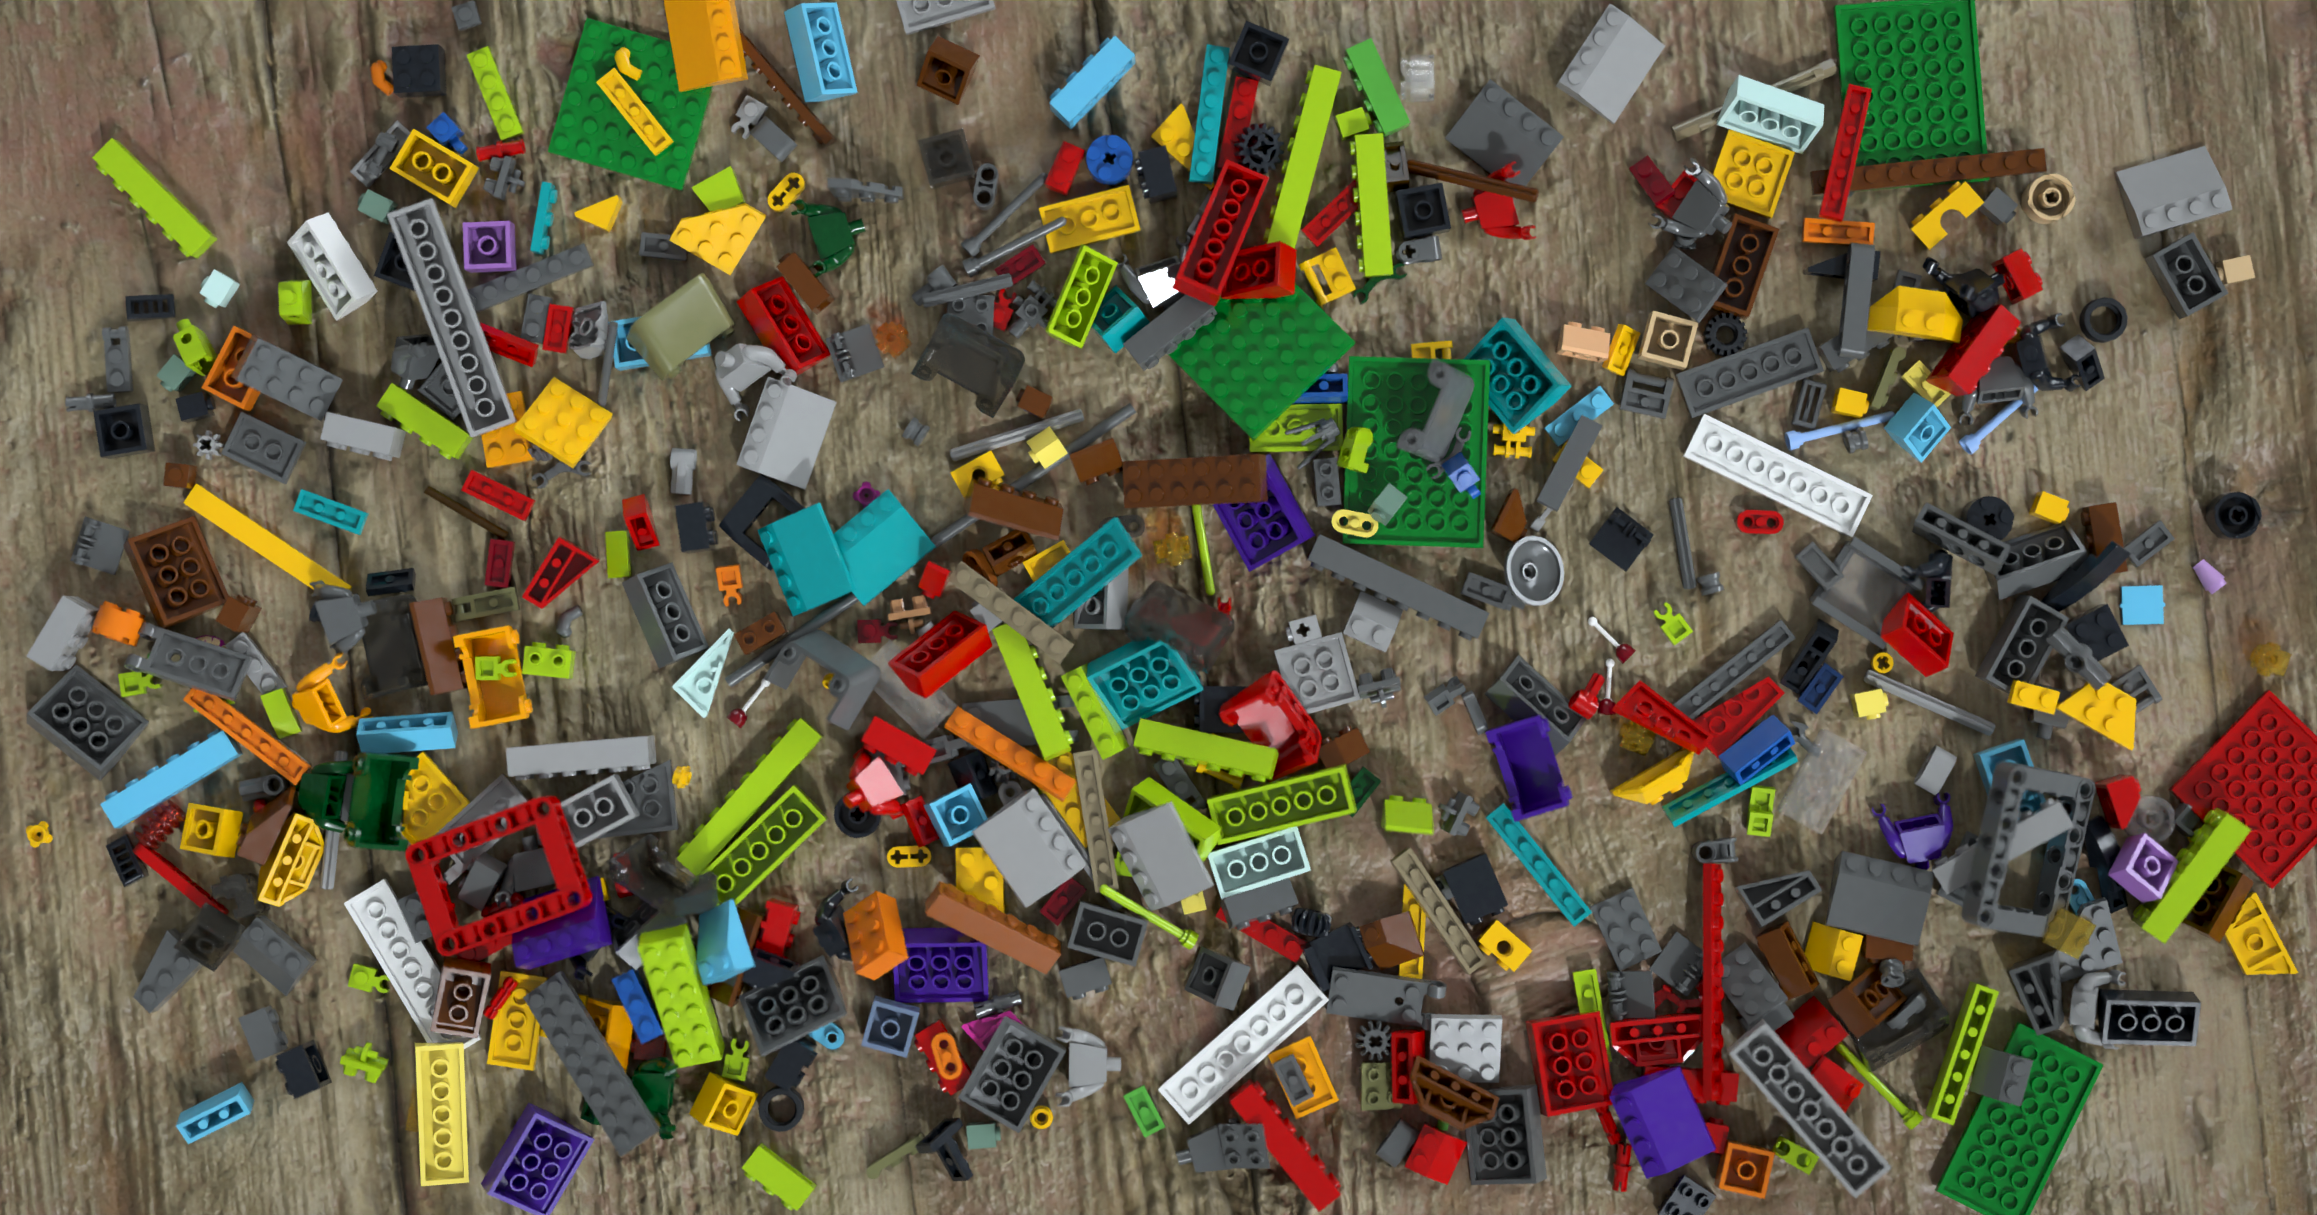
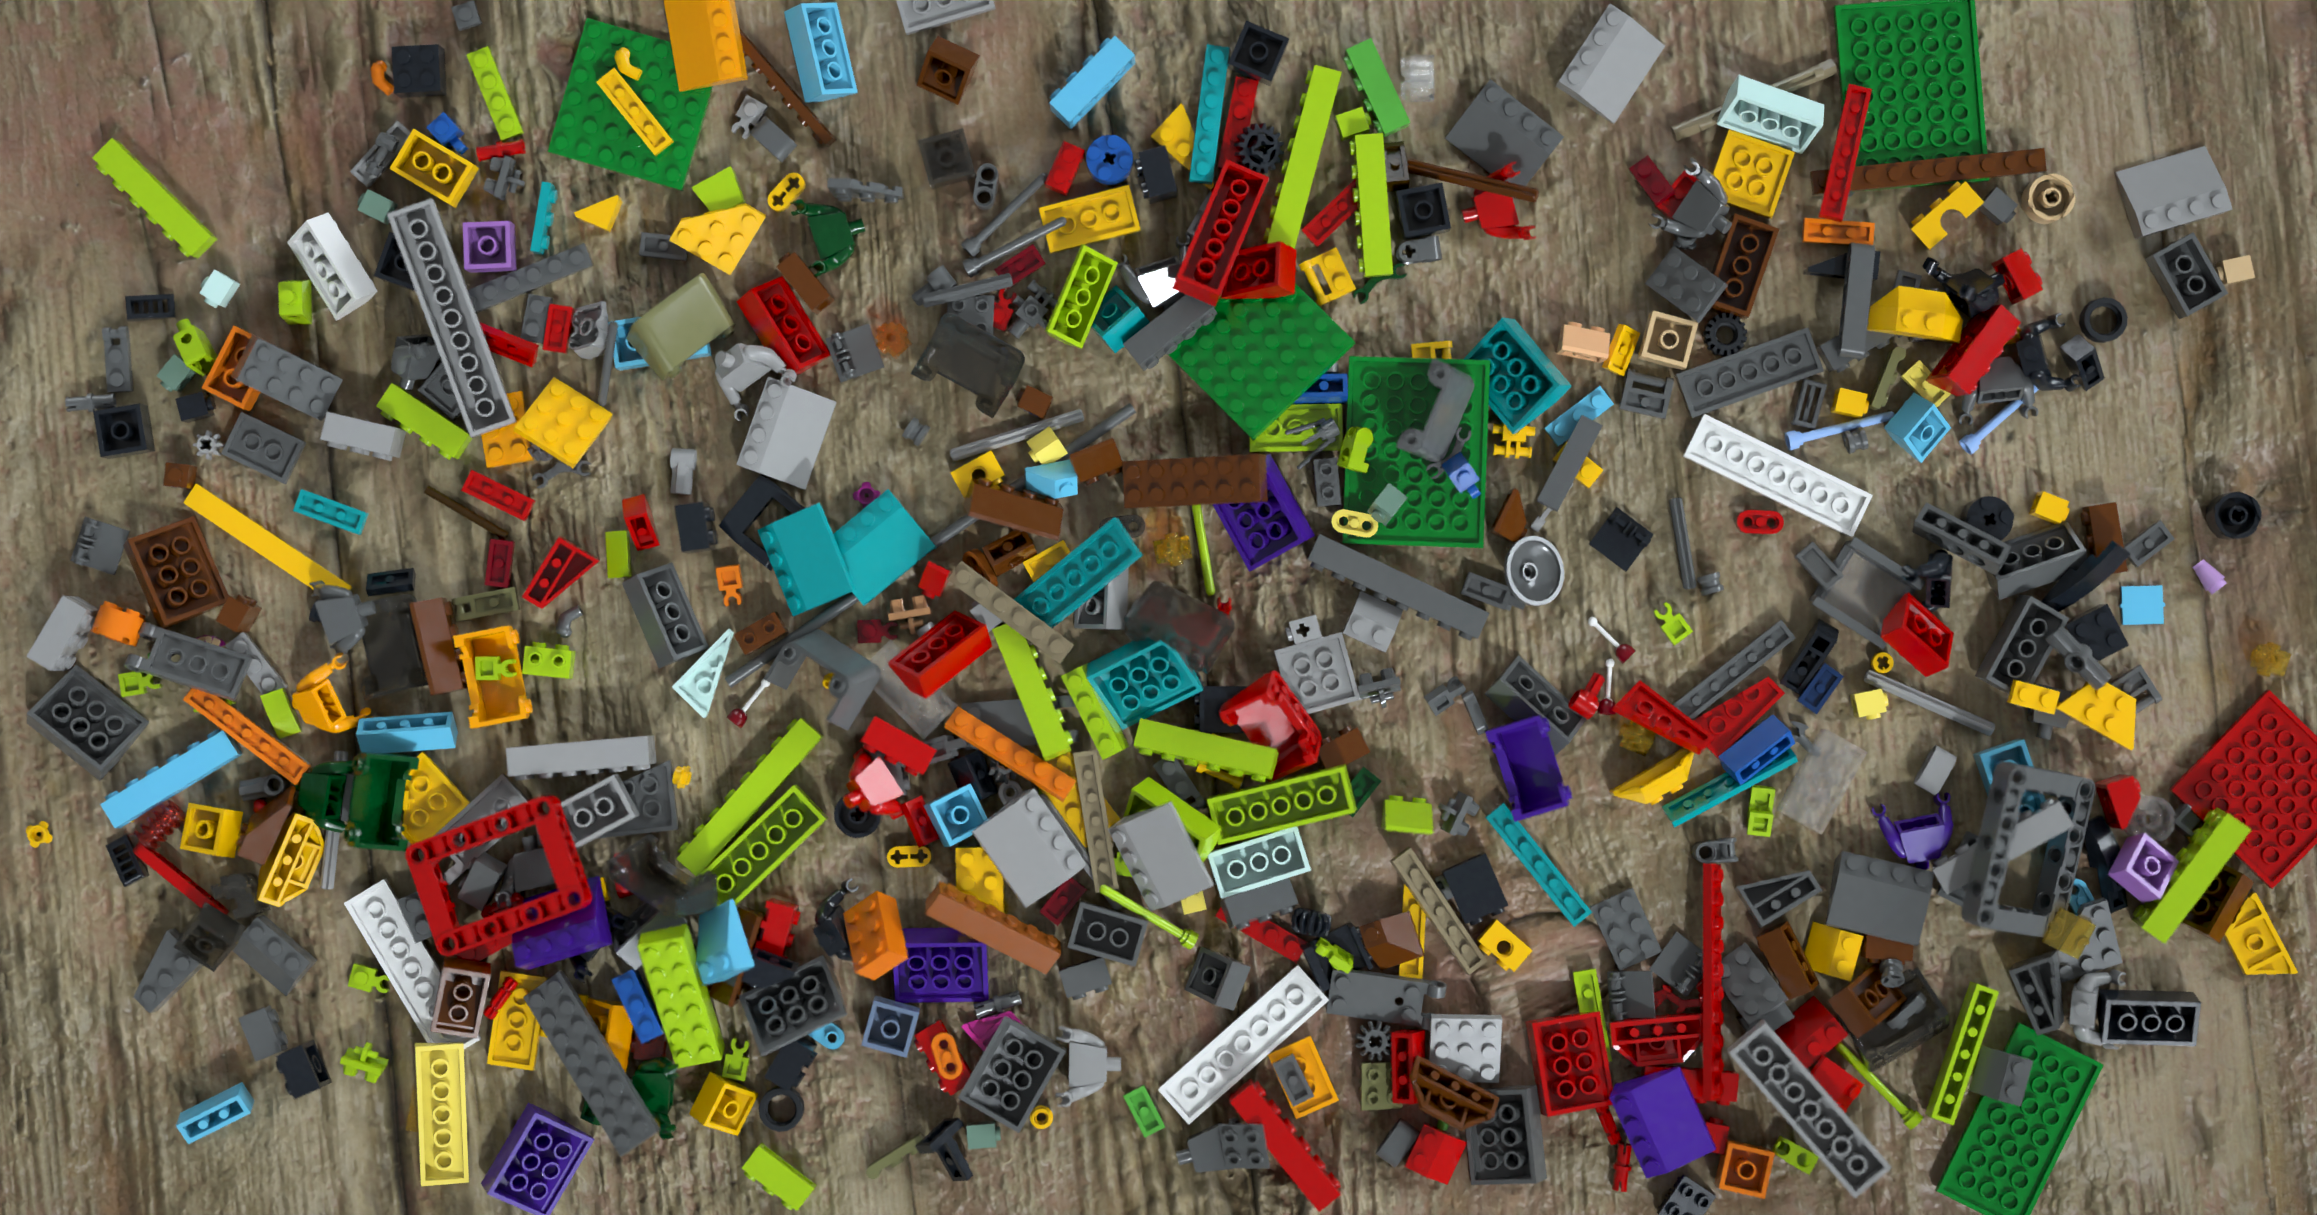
none -> medium azure slope [1024,459,1078,499]
none -> lime plate [1315,938,1354,974]

